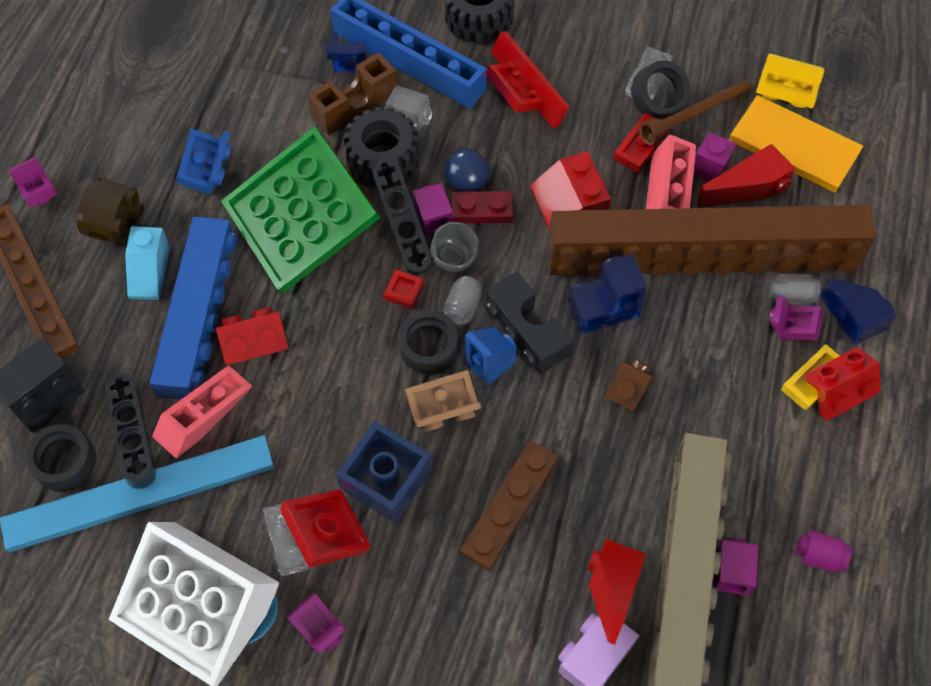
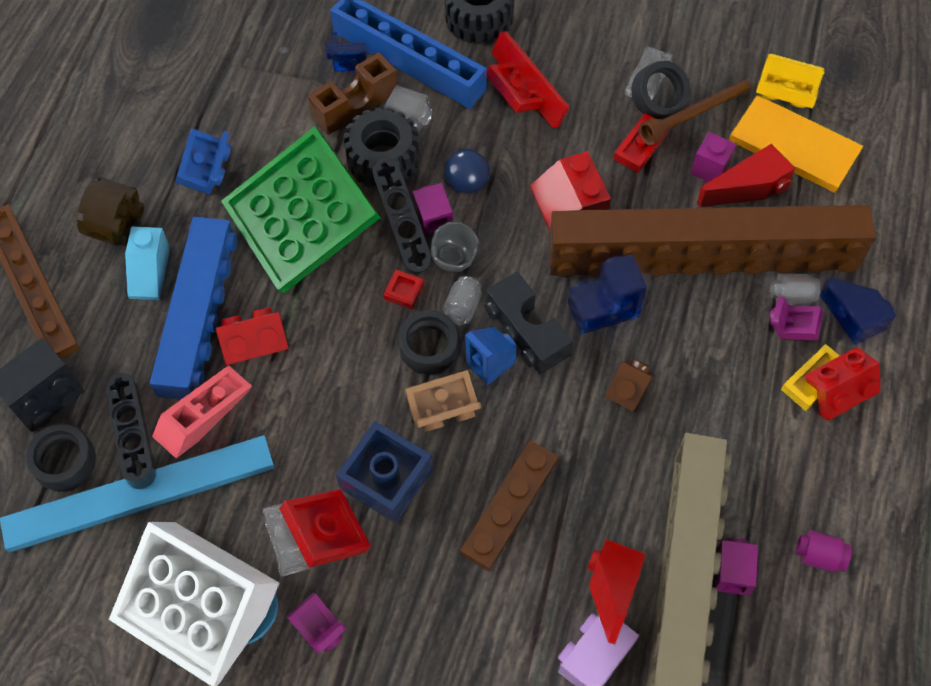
magenta bracket [9,157,58,208] -> none
dark red plate [452,191,513,224] -> none
coral brick [646,135,696,209] -> none

